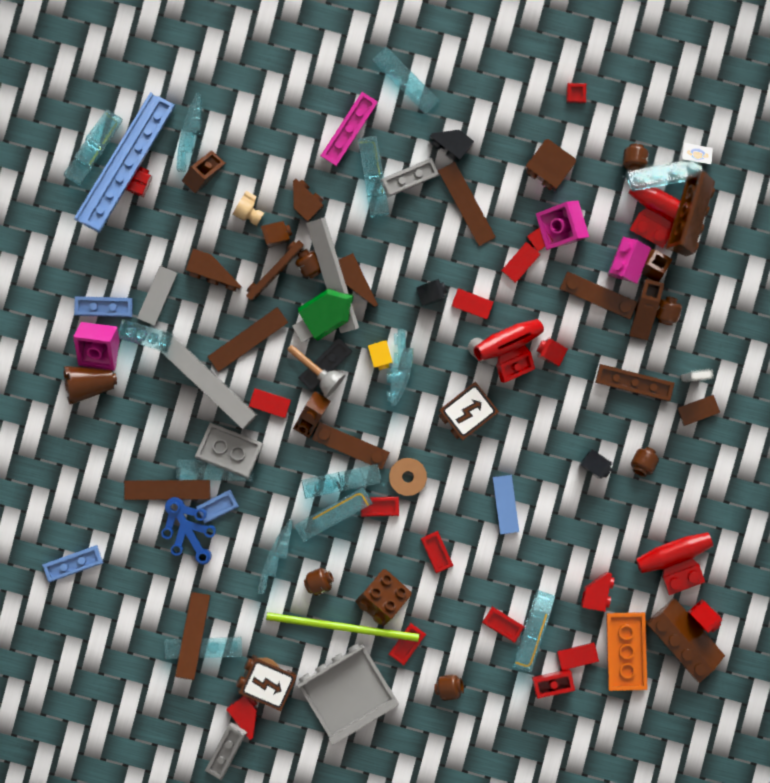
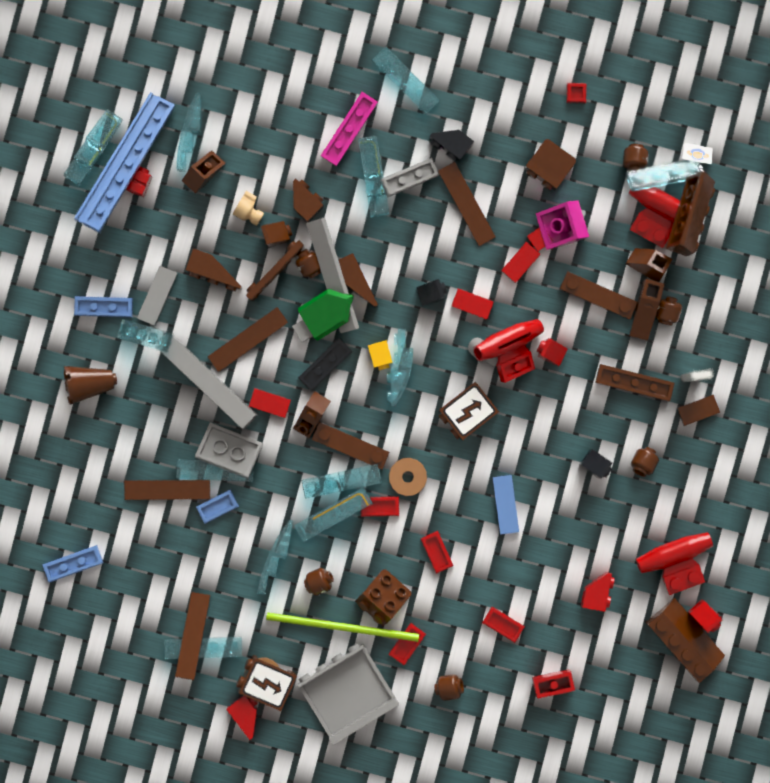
dark pink slope [73,322,120,370] -> none
blue plant [161,497,216,565] -> none
light grey tile [205,722,247,780] -> none
light grey piece [288,345,346,398] -> none
clear light blue slope [513,590,555,672] -> none
red tile [557,642,599,670] -> none
orange plate [606,612,648,691] -> none
dark pink slope [607,237,651,284] -> none

